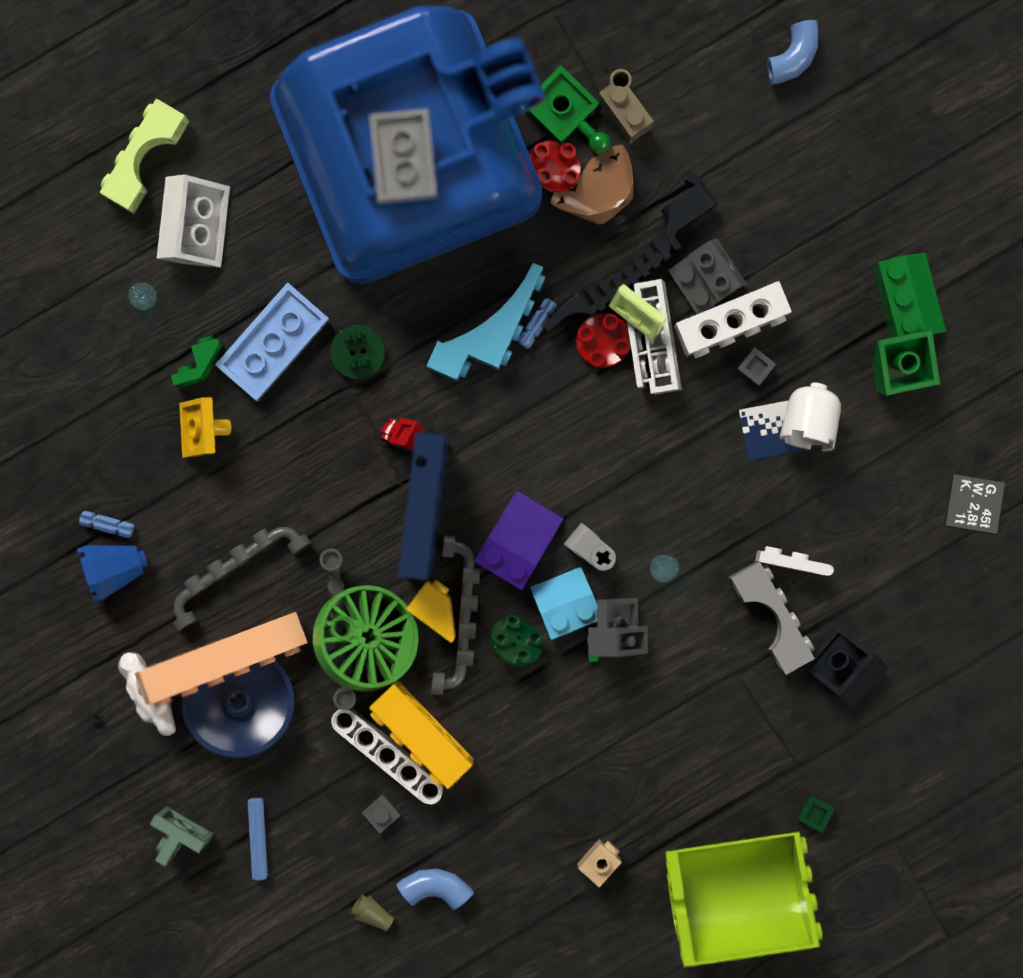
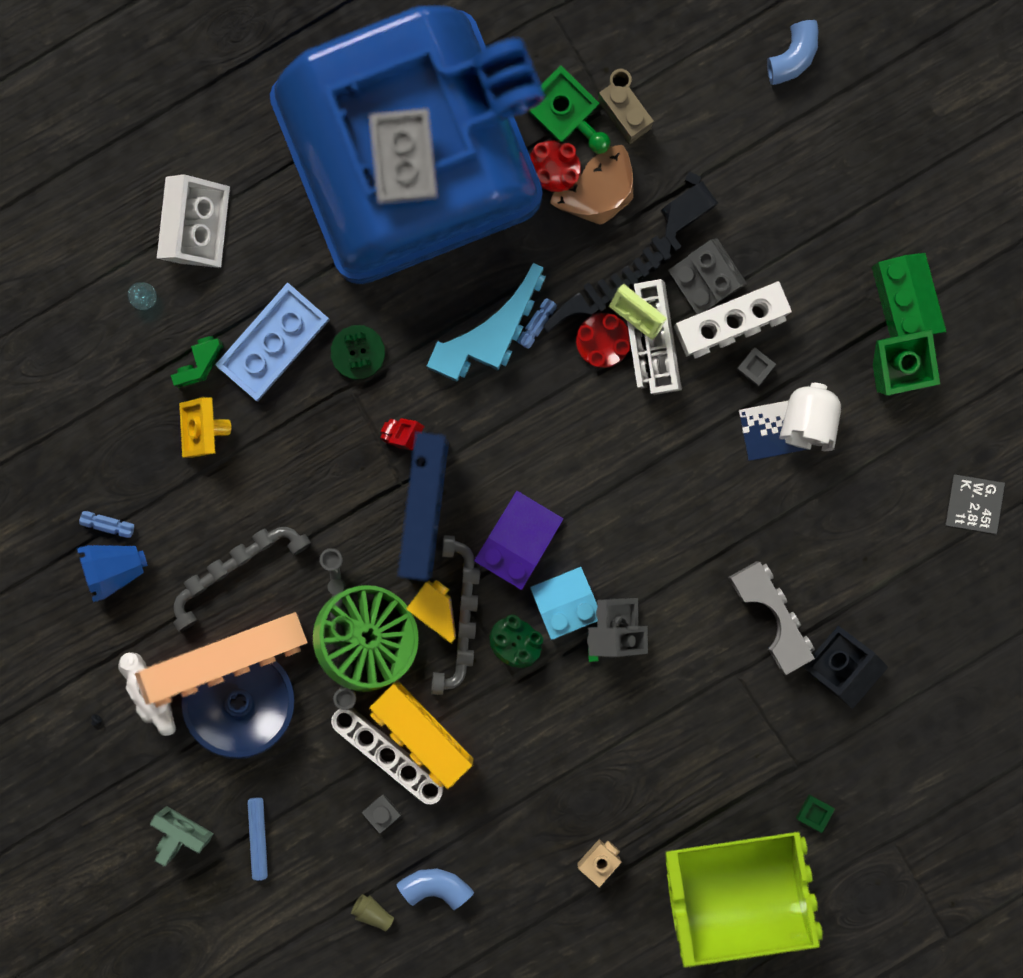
yellowish green arch [100,99,190,214] -> none
light grey piece [564,523,616,571] -> none
clear light blue tile [650,554,679,582] -> none
white hinge [755,546,834,576] -> none

